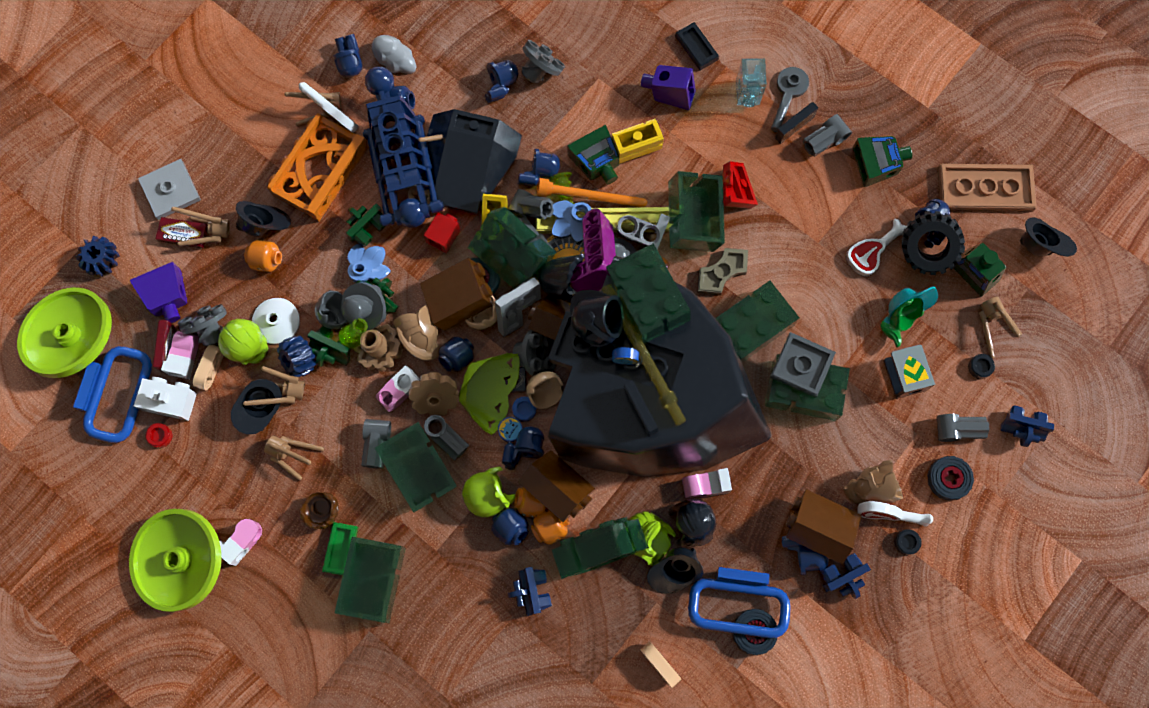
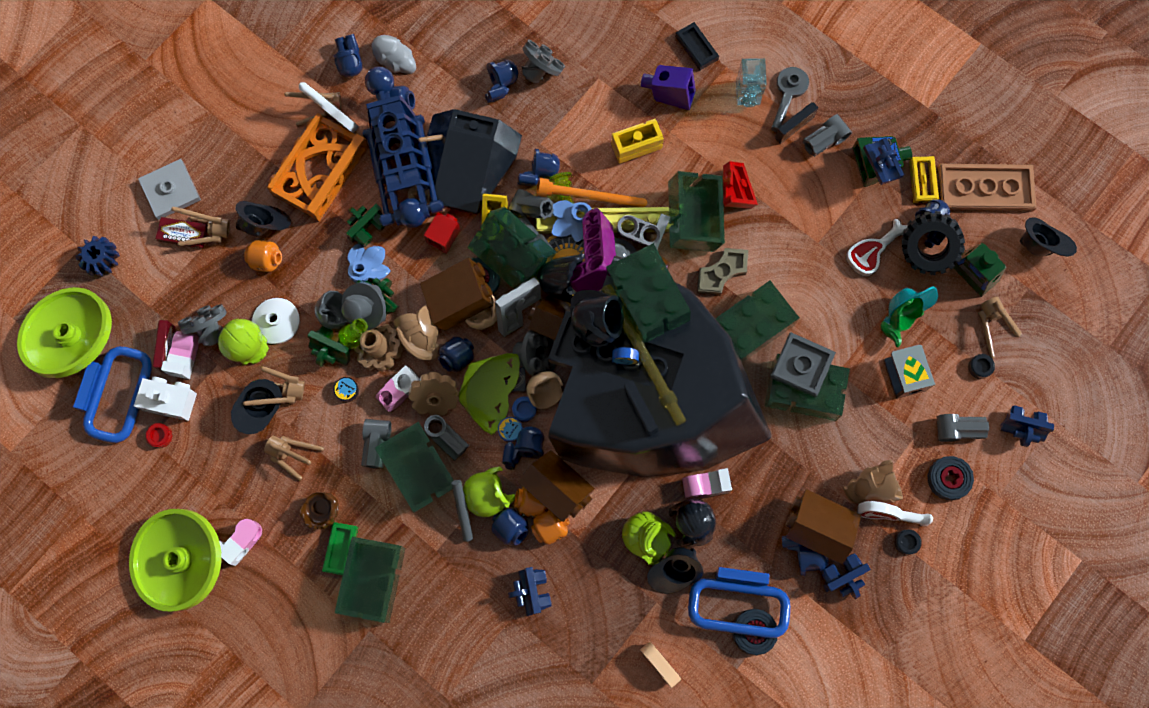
dark purple torso [130,262,187,323] -> none
light nougat beam [193,345,224,391] -> none
dark blue gear [277,336,316,377] -> none
clear green piece [552,517,649,579] -> none
dark green torso [567,125,619,185] -> none
none -> tile [333,377,359,402]
none -> dark grey piece [451,480,473,541]
none -> dark blue hips [863,138,904,185]
none -> yellow tile [909,156,939,203]

